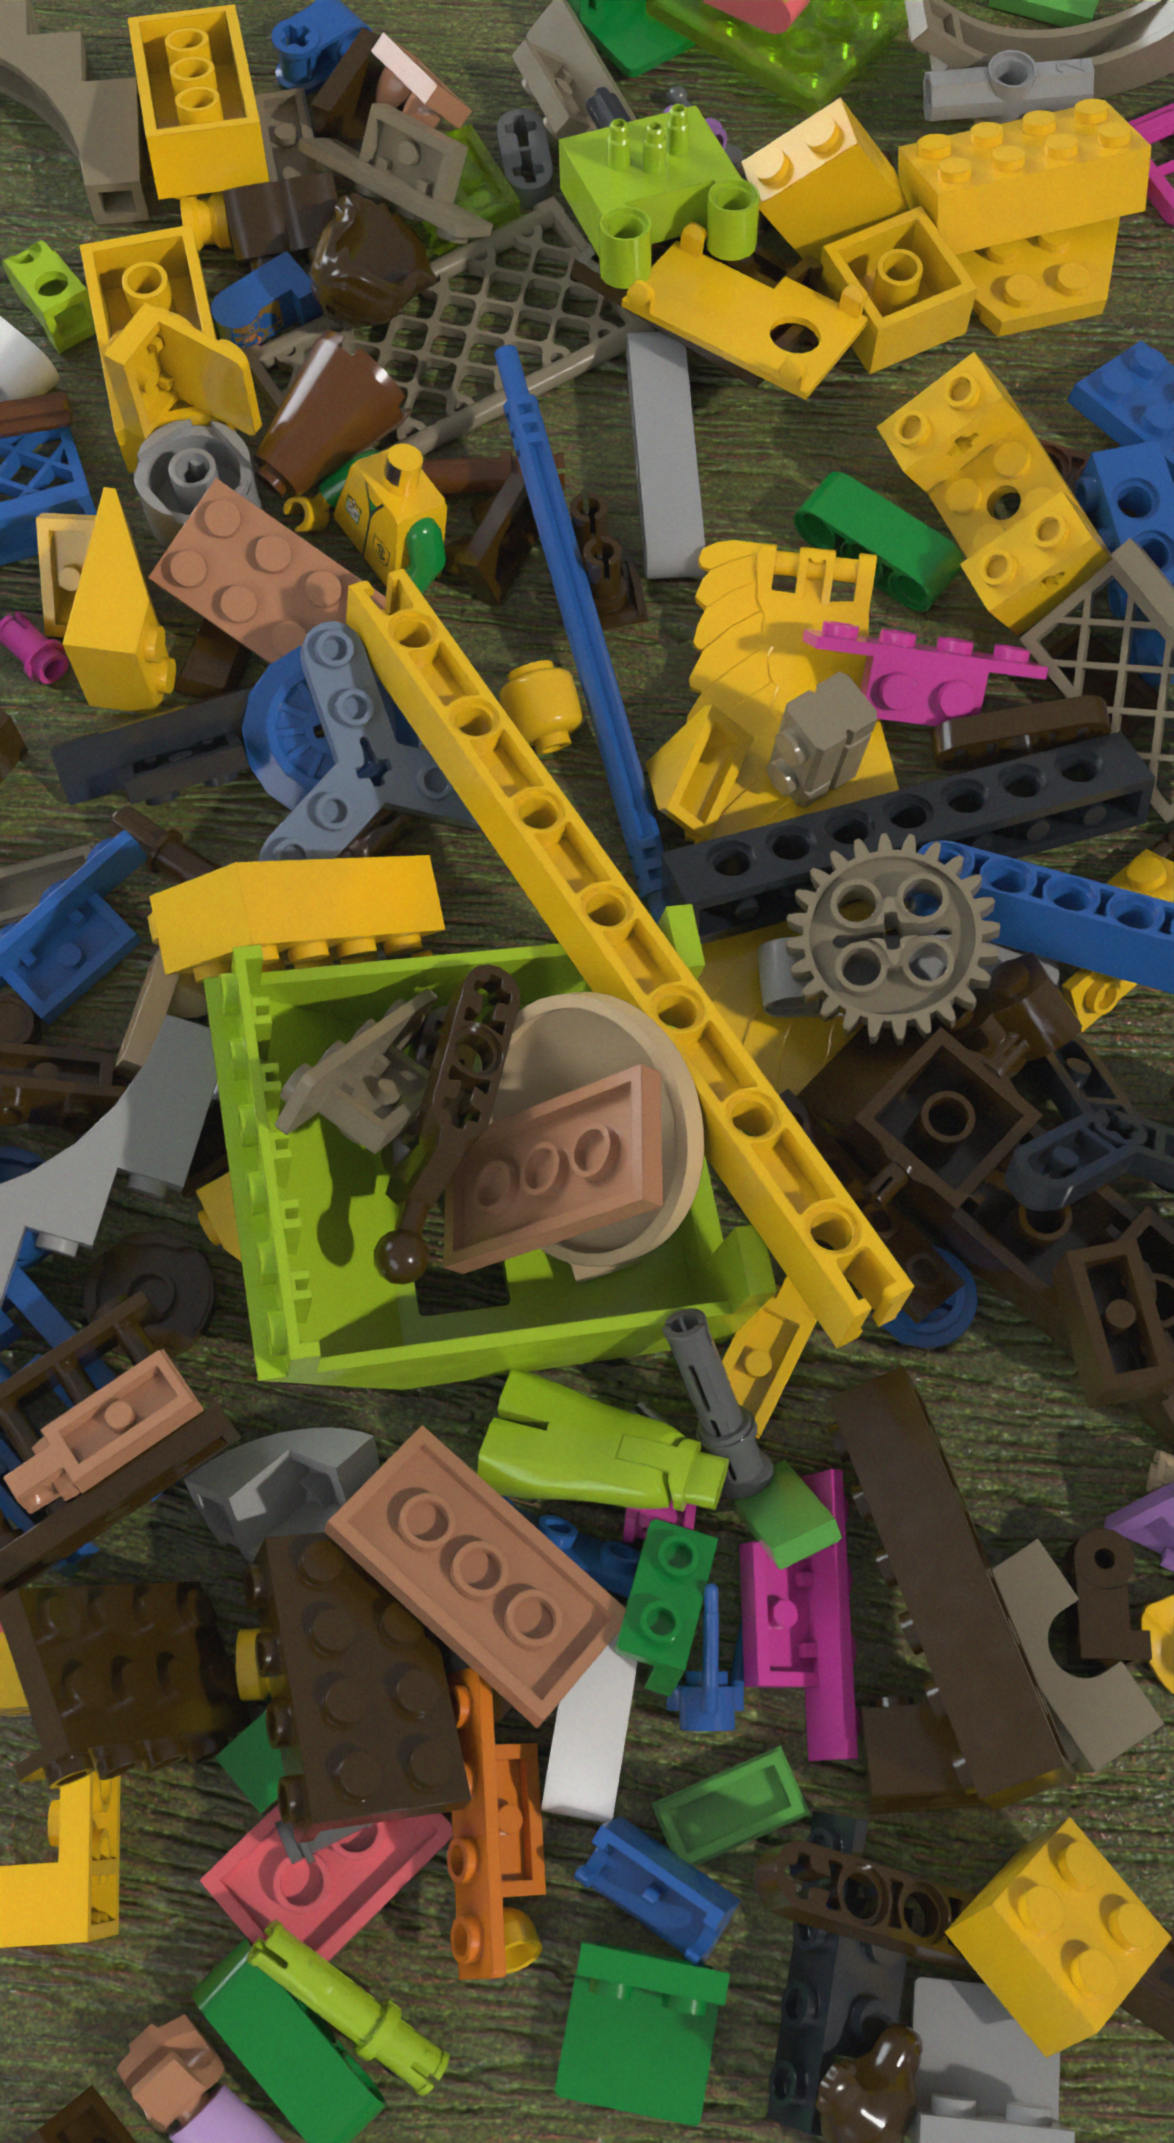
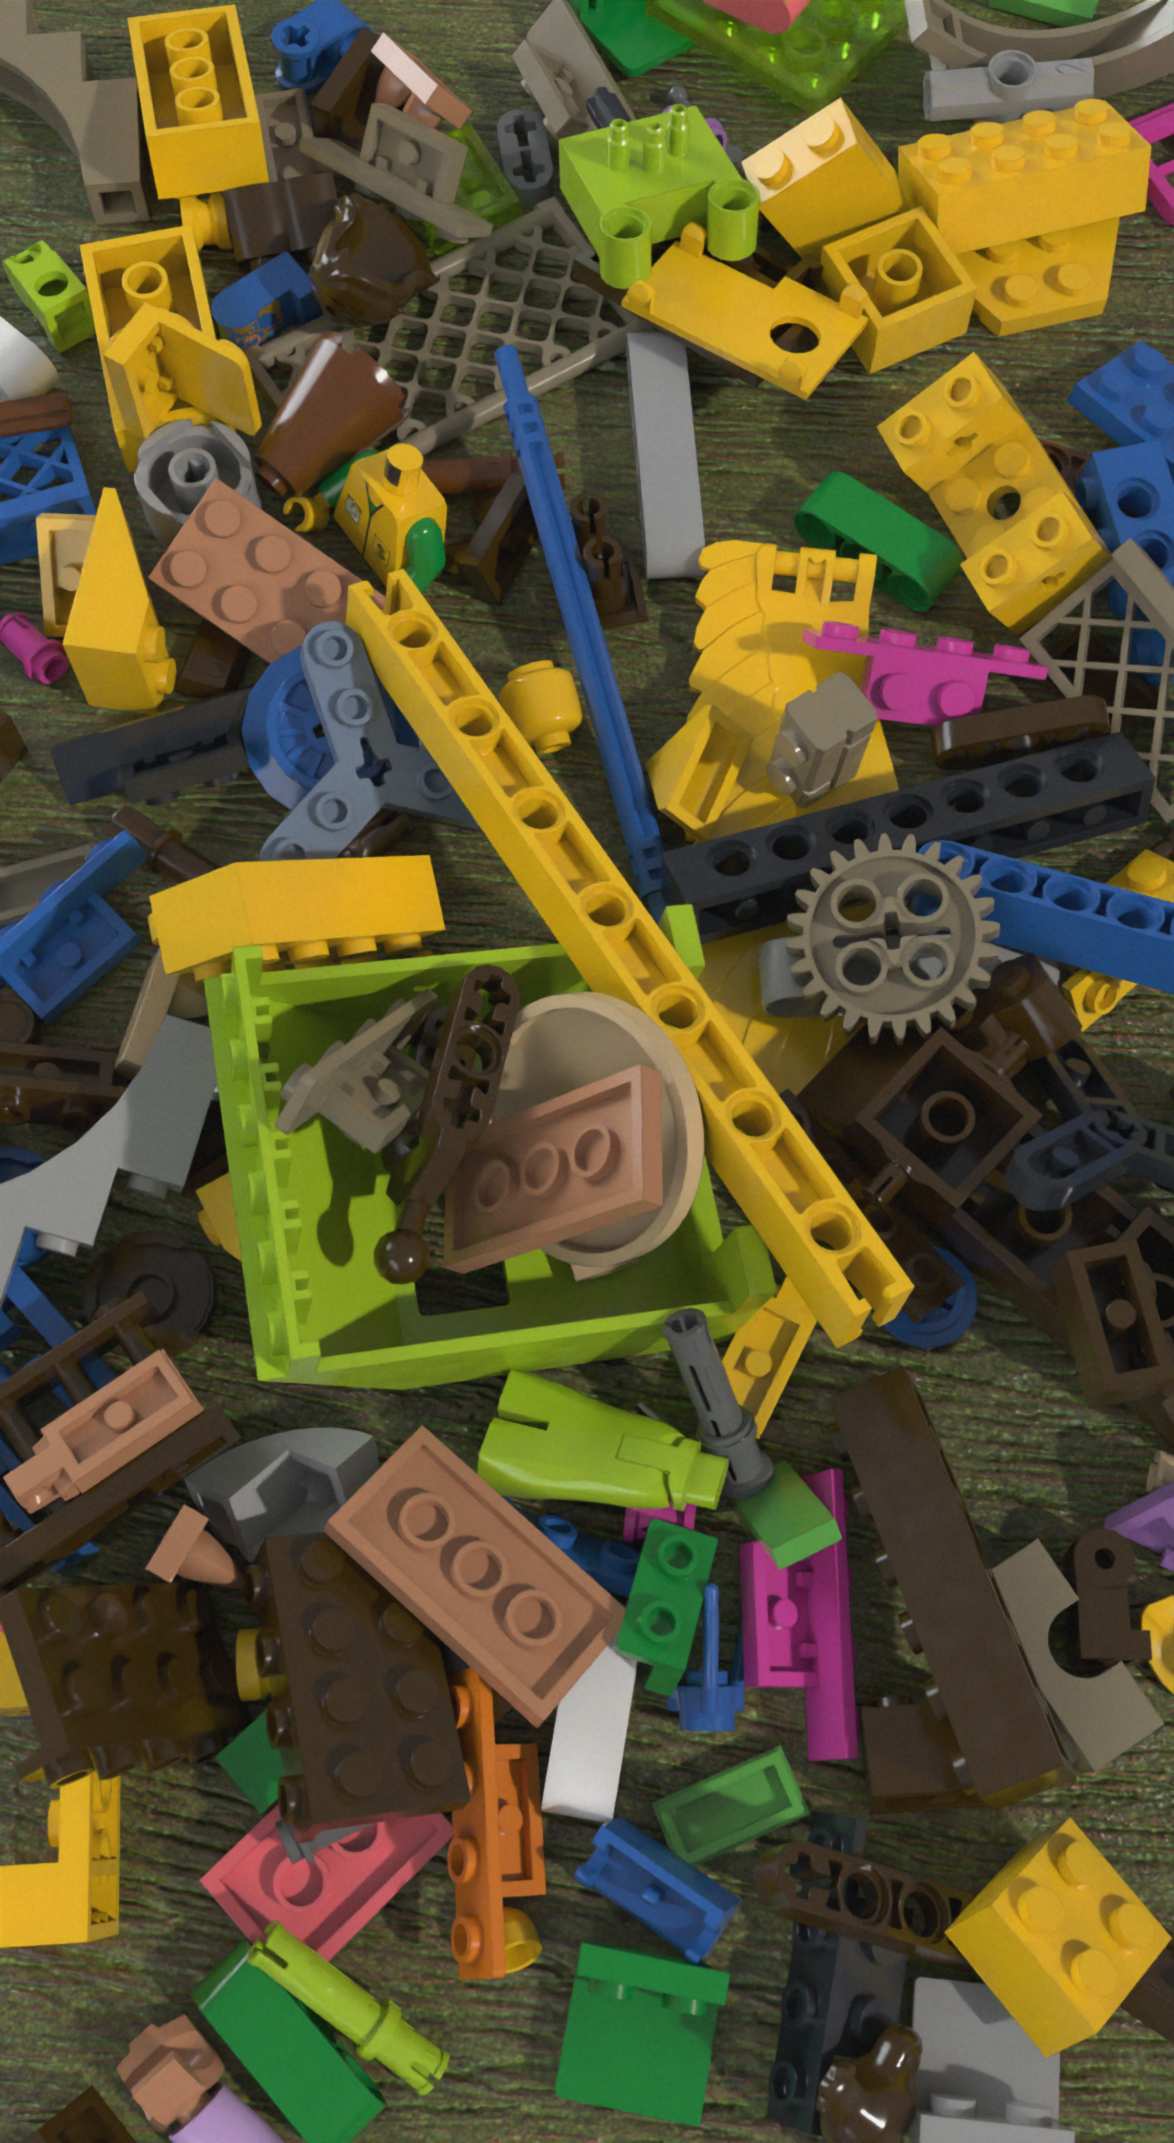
none -> nougat tile [145,1504,244,1589]

